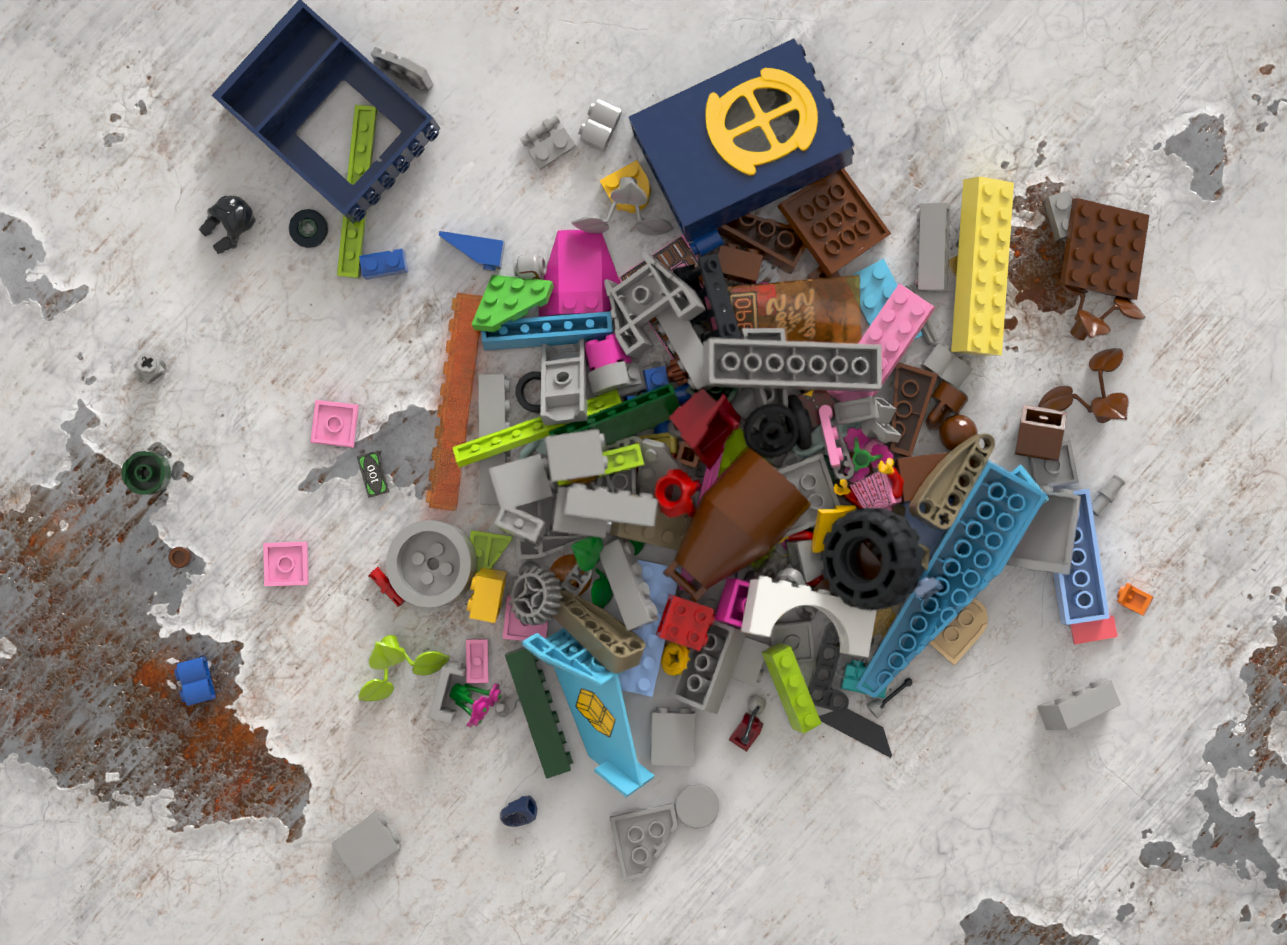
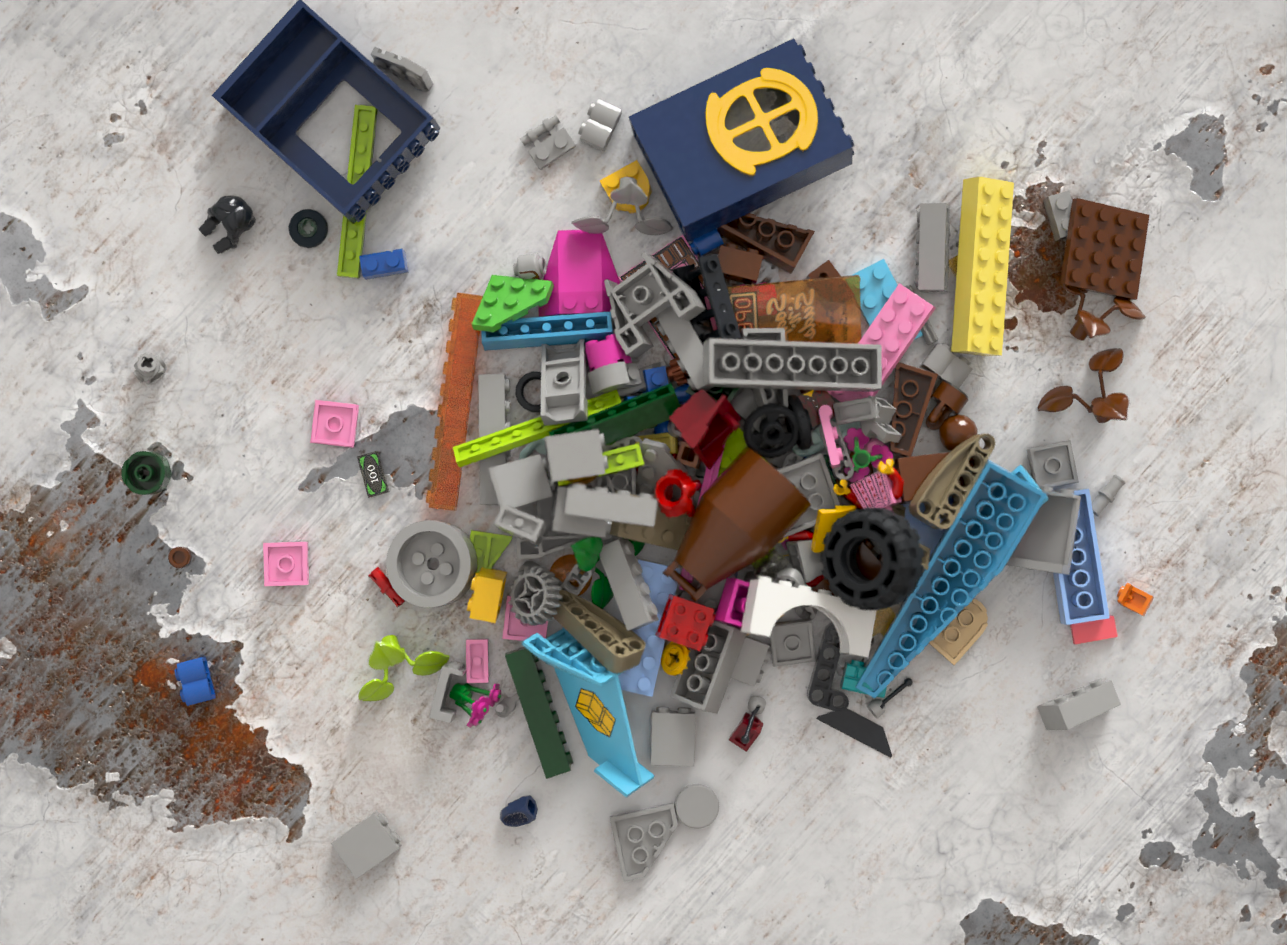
blue slope [439,231,505,271] -> none
lime brick [761,643,822,734] -> none
reddish brown plate [777,168,891,277] -> none
sand blue plate [914,577,944,600] -> none
reddish brown slope [1015,405,1067,462] -> none

